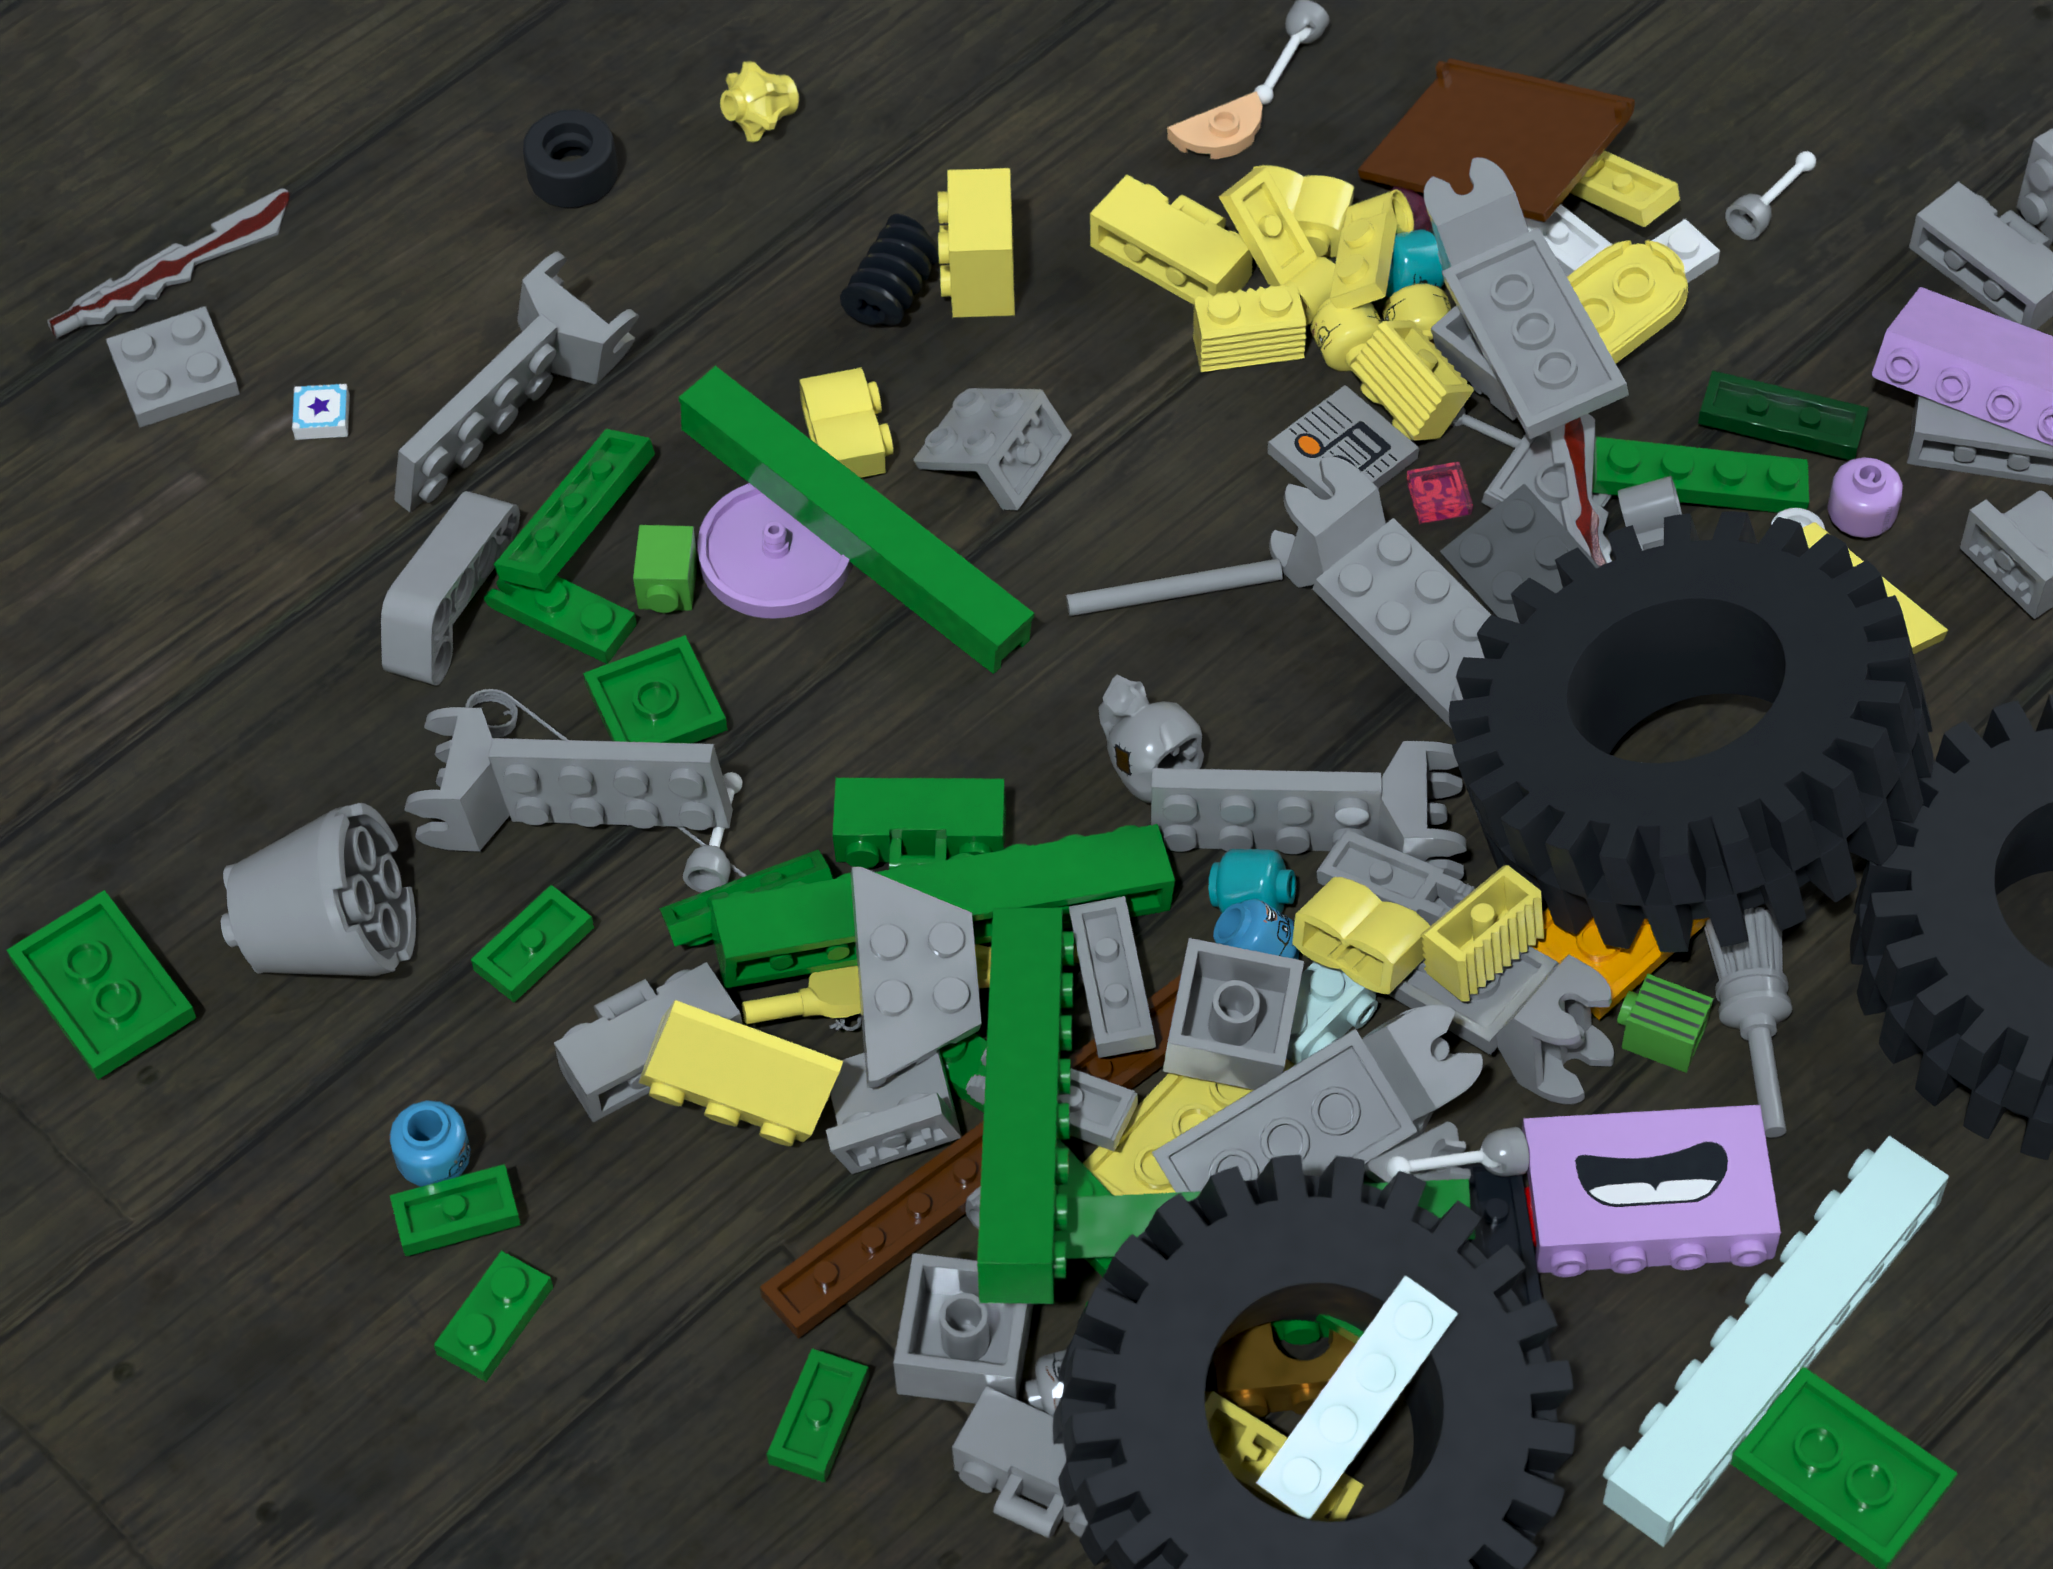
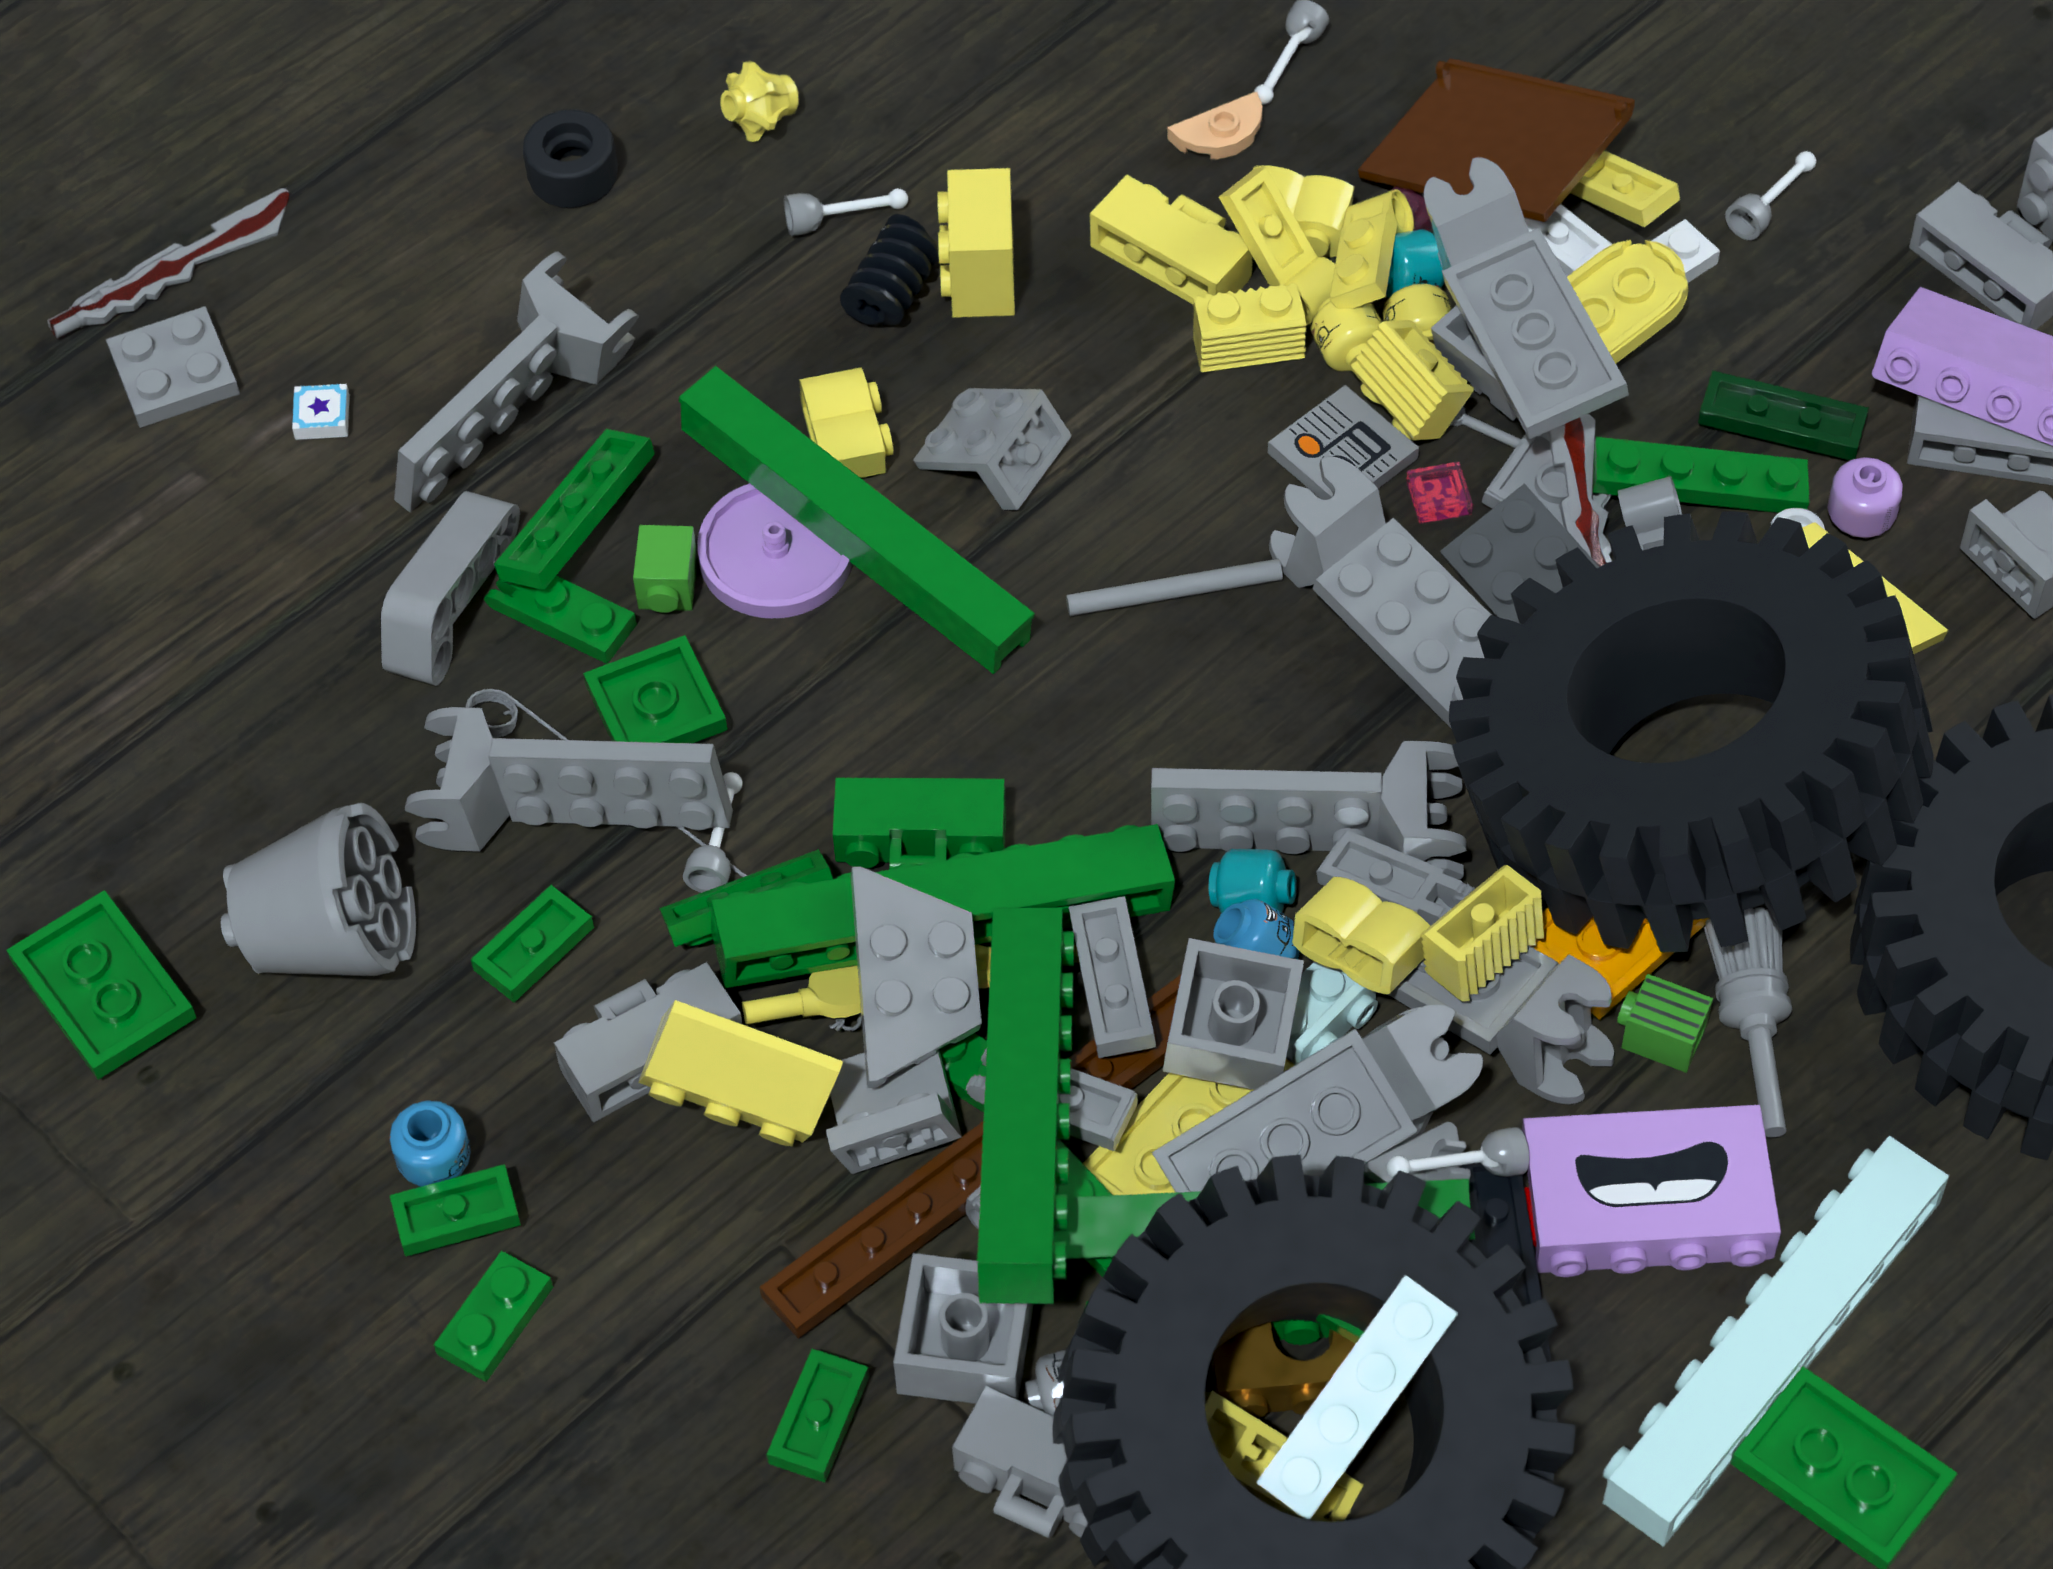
light grey piece [1098,675,1204,803] -> none
none -> hinge [784,189,908,236]

